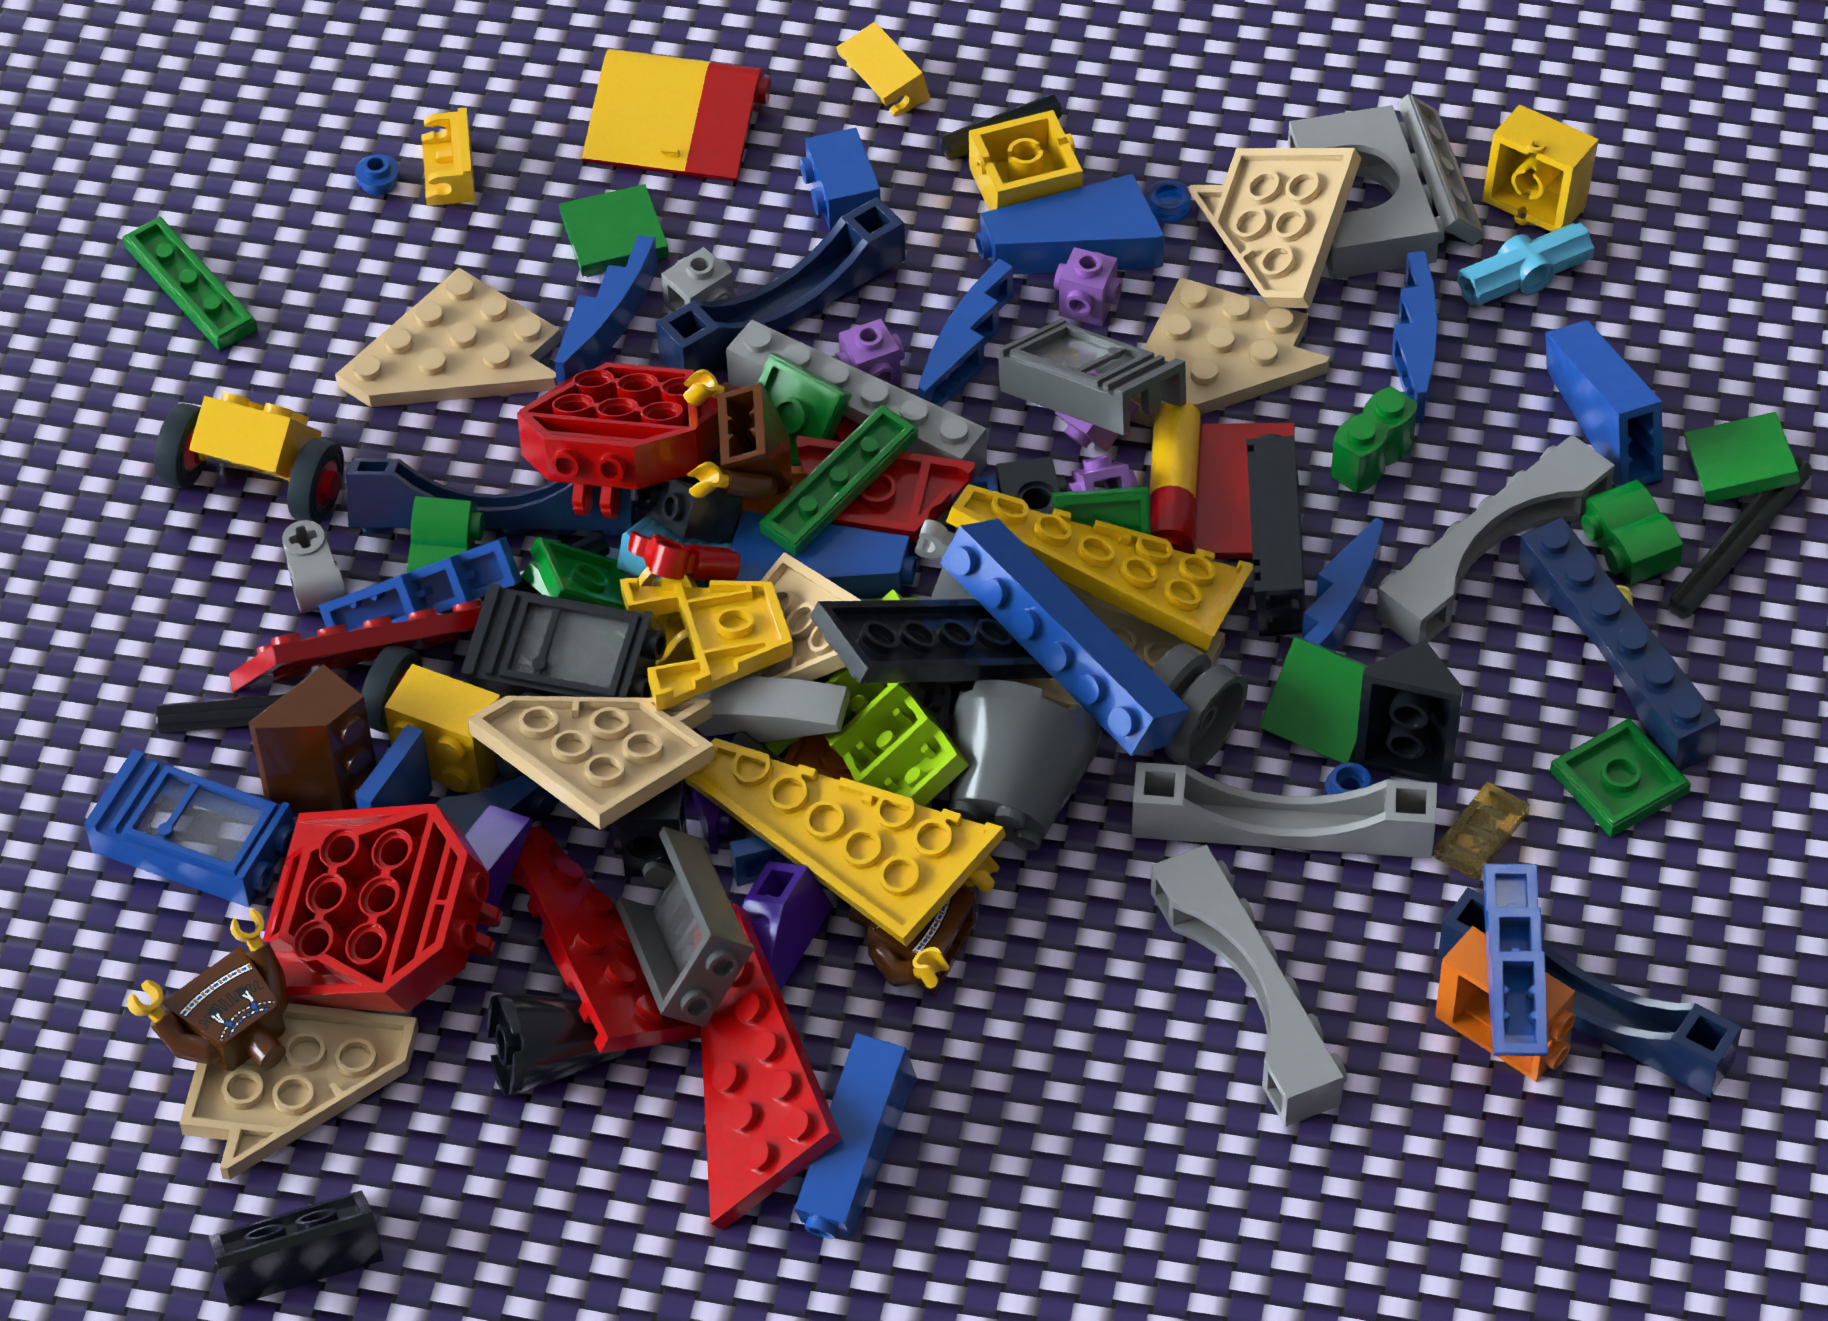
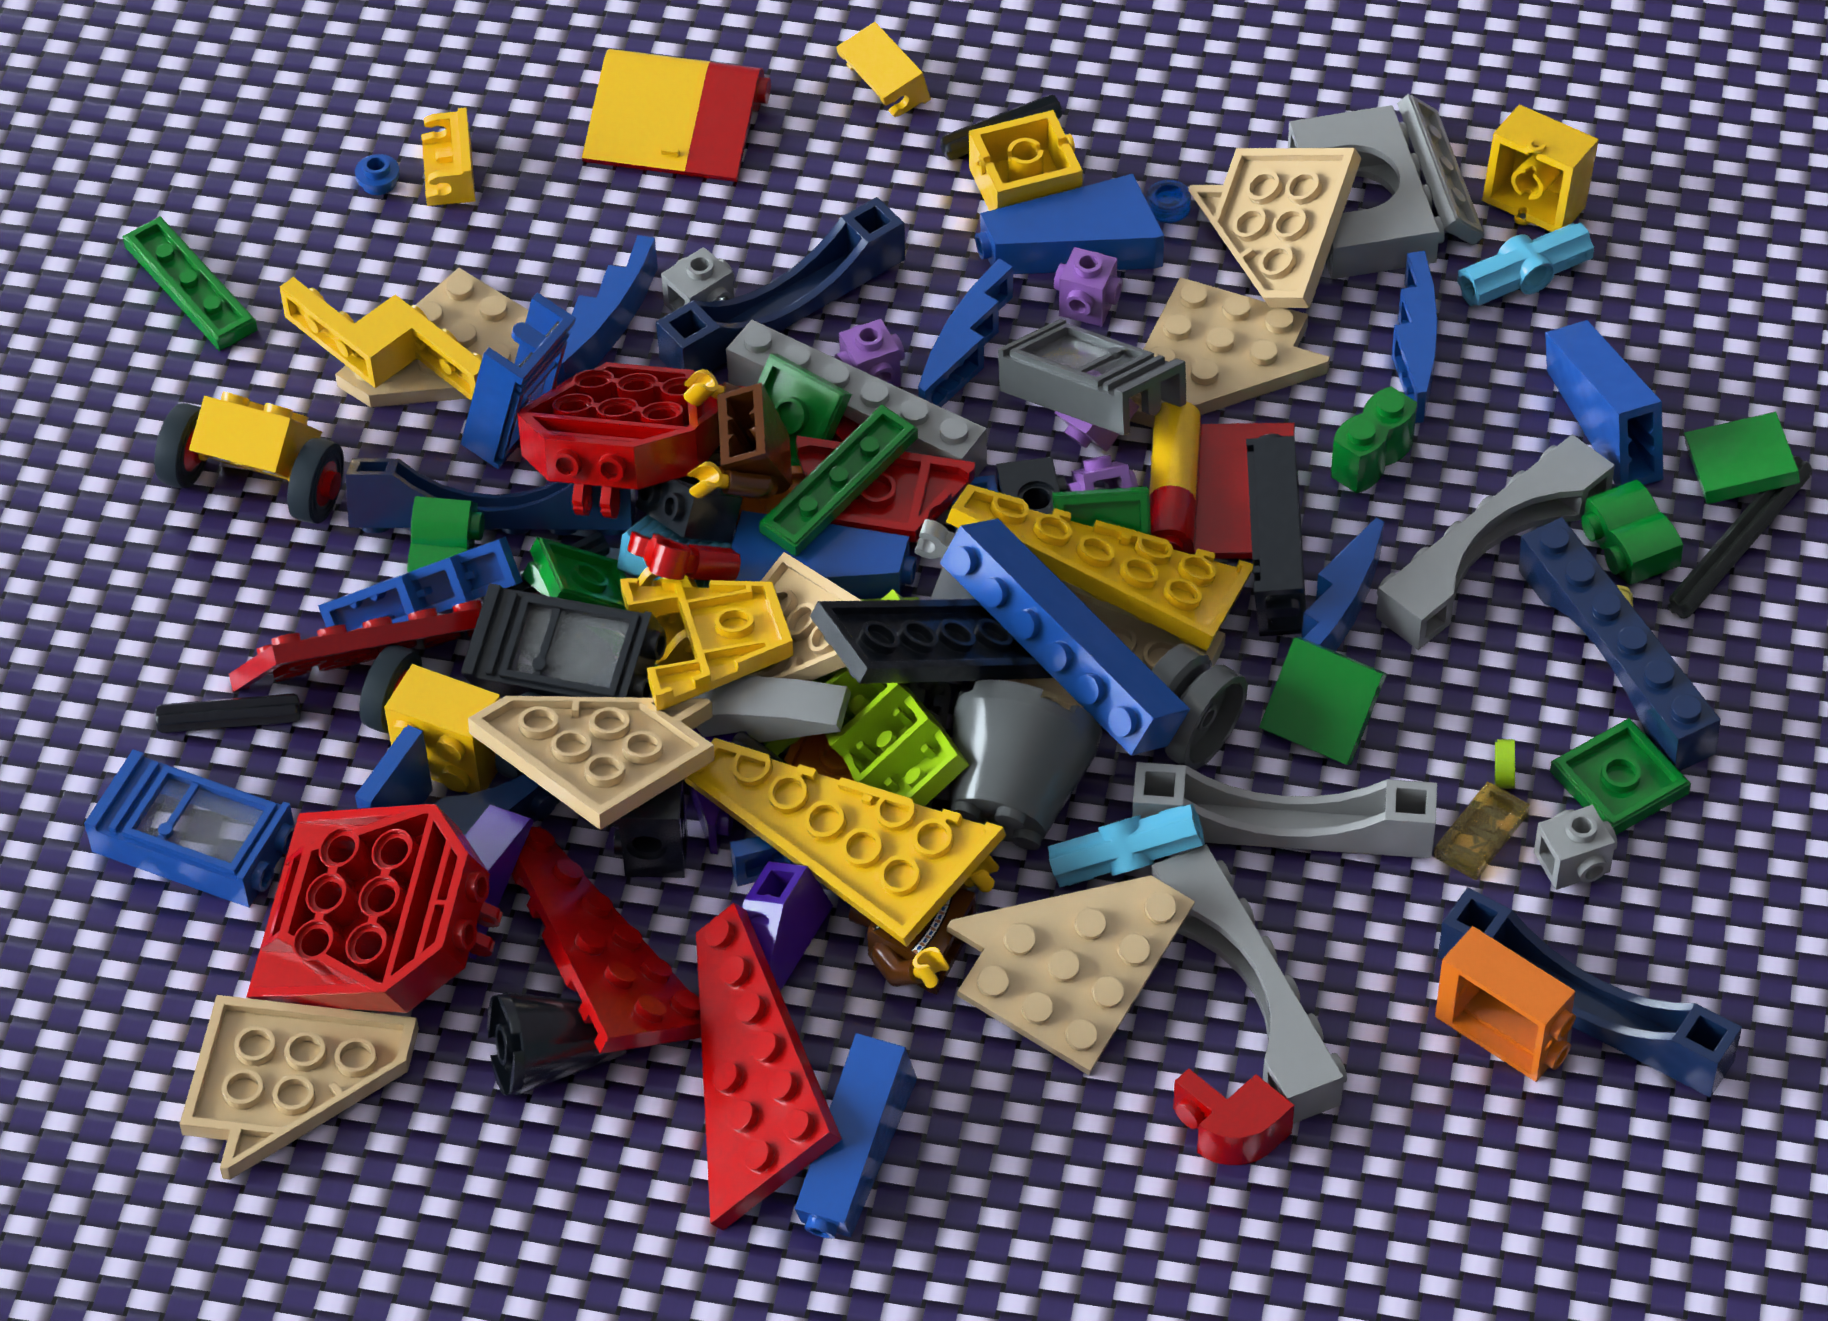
reddish brown torso [127,909,288,1071] -> none
black slope [209,1190,384,1307] -> none
reddish brown slope [248,664,377,817] -> none
light grey piece [282,520,346,614] -> none
green tile [559,184,669,277] -> none
dark grey door [615,827,755,1027] -> none
blue brick [799,127,881,230] -> none
blue plate [1325,762,1375,795] -> none
black slope [1354,640,1464,786] -> none
slope [1483,864,1548,1056] -> none
none -> yellow bracket [280,277,482,400]
none -> blue door [460,292,576,469]
none -> tan wing [947,875,1195,1075]
none -> medium azure piece [1047,803,1205,887]
none -> red brick [1173,1068,1295,1165]
none -> lime tile [1495,739,1515,789]
none -> light grey brick [1534,805,1617,890]

